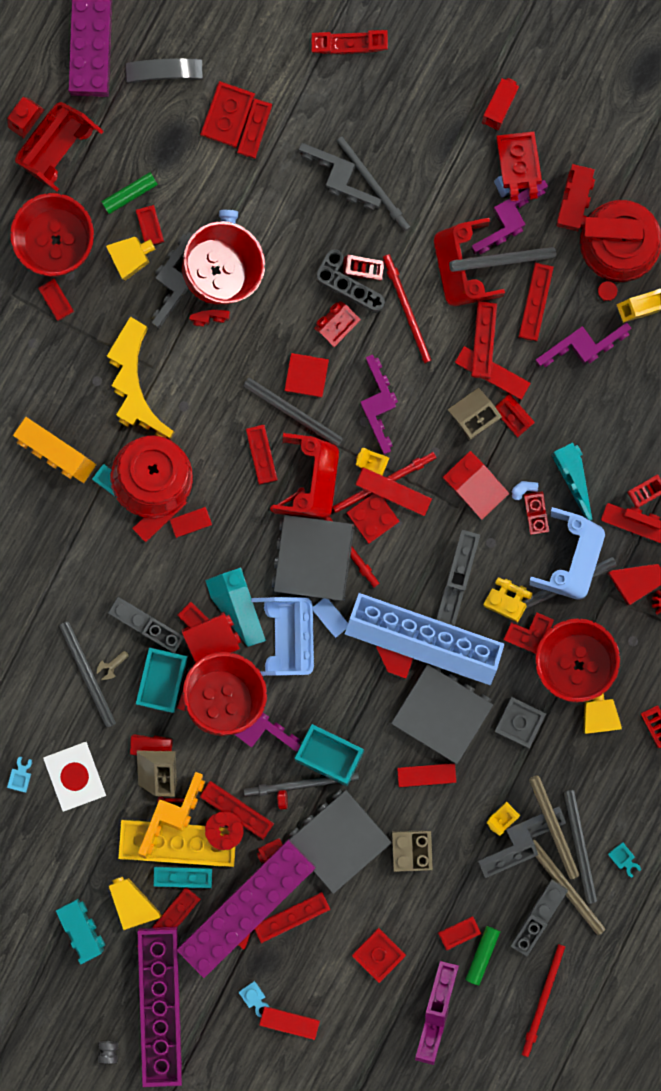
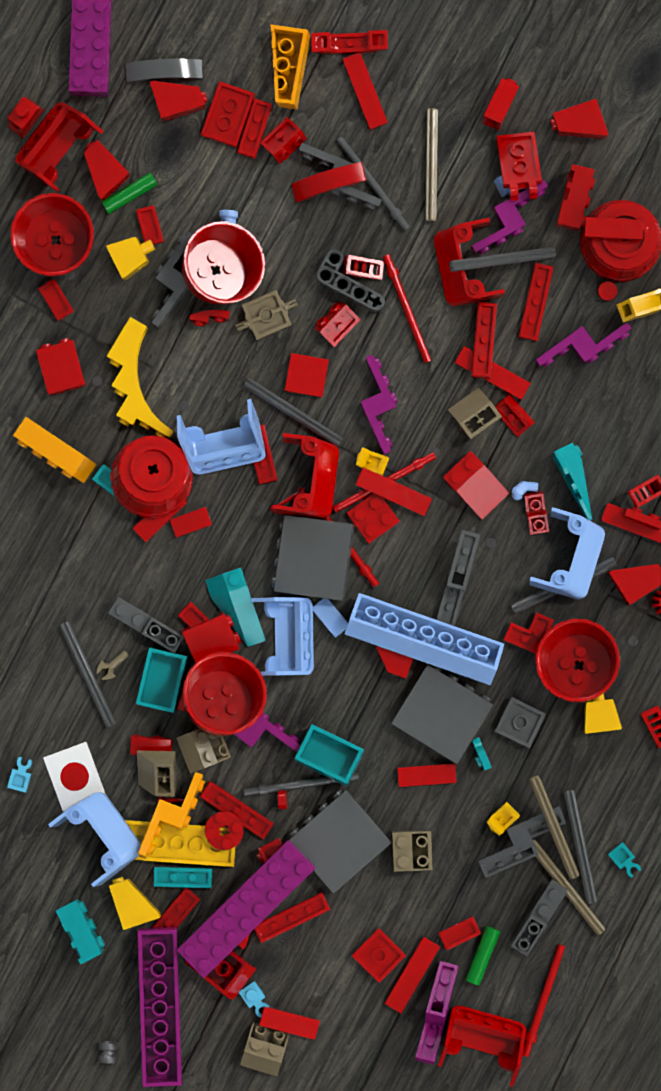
yellow plate [483,577,532,622] -> none
none -> red panel [36,338,87,396]
none -> light blue windscreen [48,792,142,887]
none -> red slope [84,140,130,201]
none -> red slope [150,81,208,122]
none -> dark tan slope [176,729,231,774]
none -> light blue windscreen [177,399,265,474]
none -> red slope [184,950,256,1000]
none -> dark tan plate [235,290,298,341]
none -> dark tan slope [240,1022,290,1076]
none -> red bracket [260,117,307,164]
none -> light orange wedge [270,24,311,110]
none -> red slope [291,162,367,203]
none -> red tile [343,52,388,130]
none -> red tile [384,936,440,1013]
none -> axle [425,108,438,222]
none -> red windscreen [438,1006,526,1087]
none -> teal plate [472,737,492,770]
none -> red slope [550,99,609,139]

